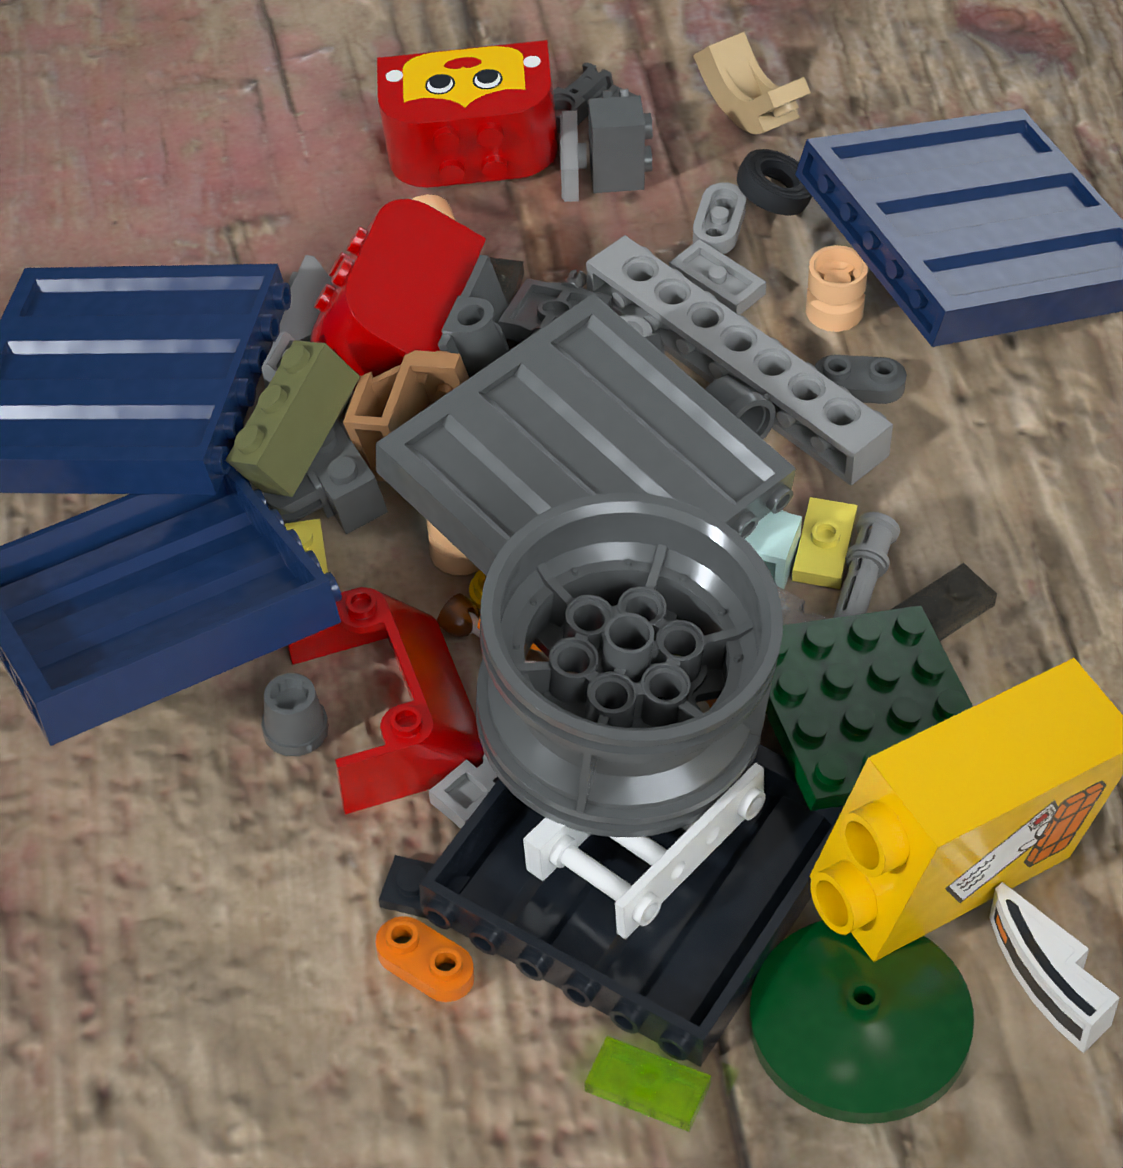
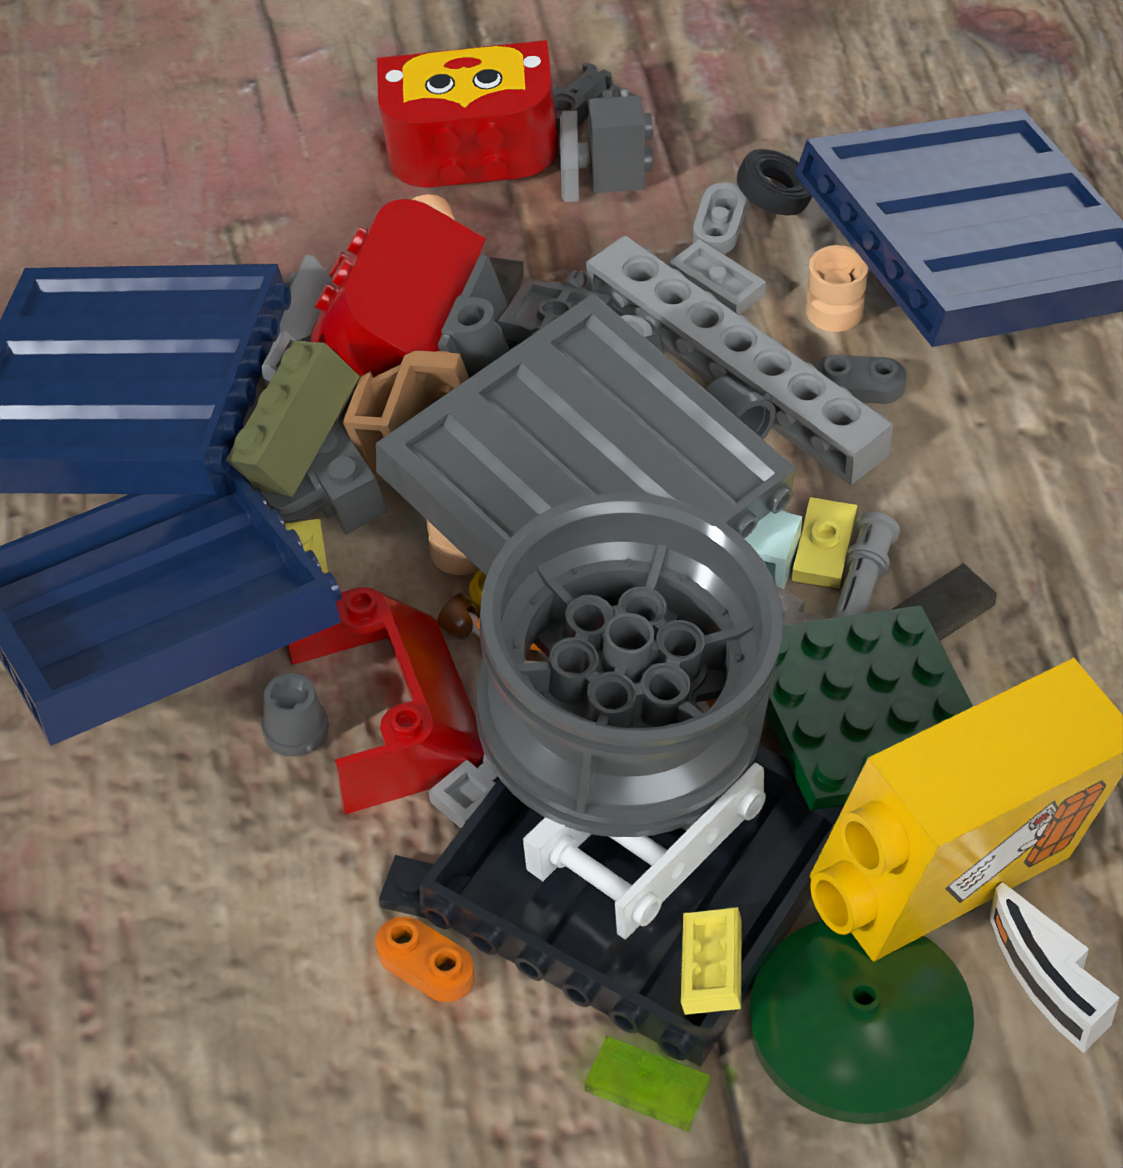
tan arch [693,32,811,134] -> none
none -> light yellow plate [681,907,741,1014]

